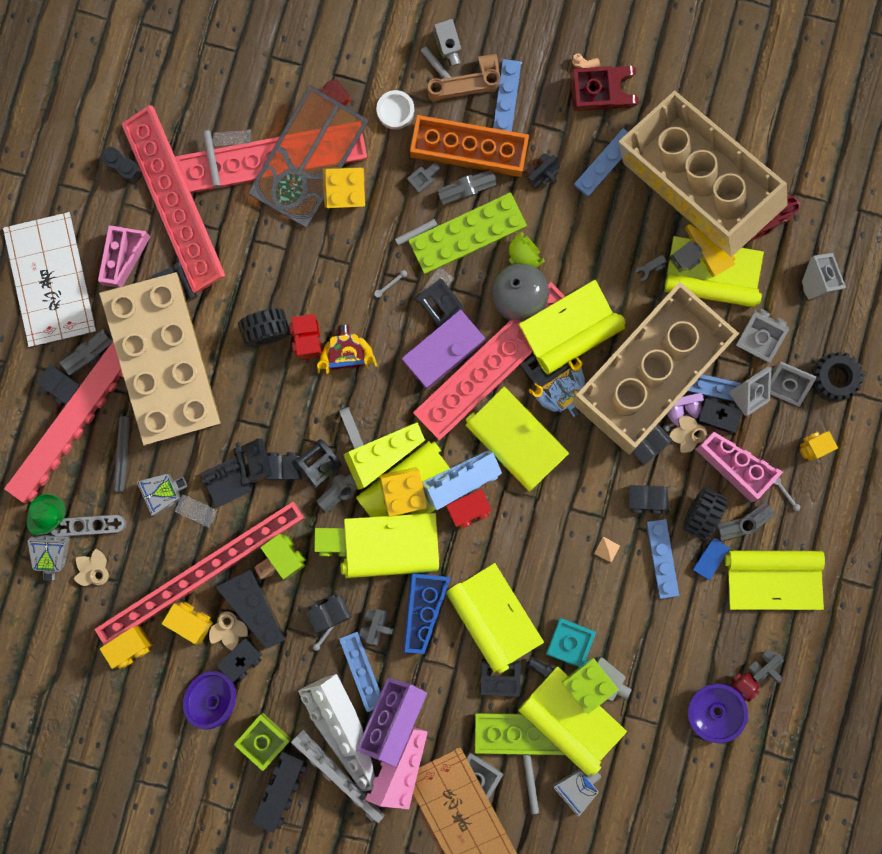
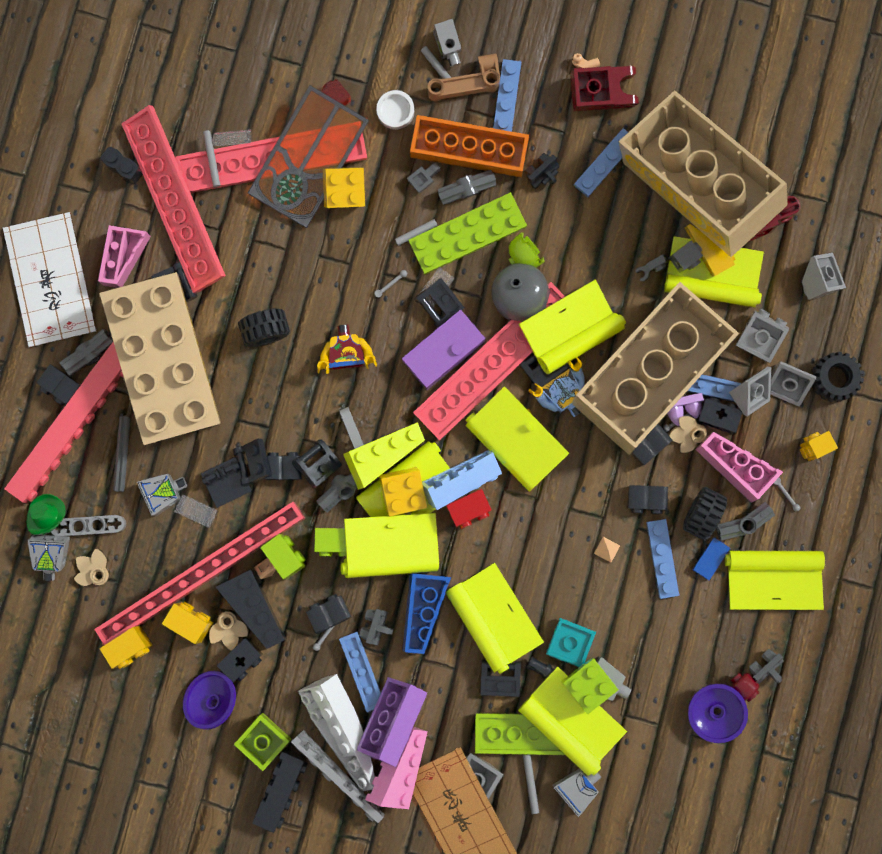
red piece [289,314,322,361] -> none

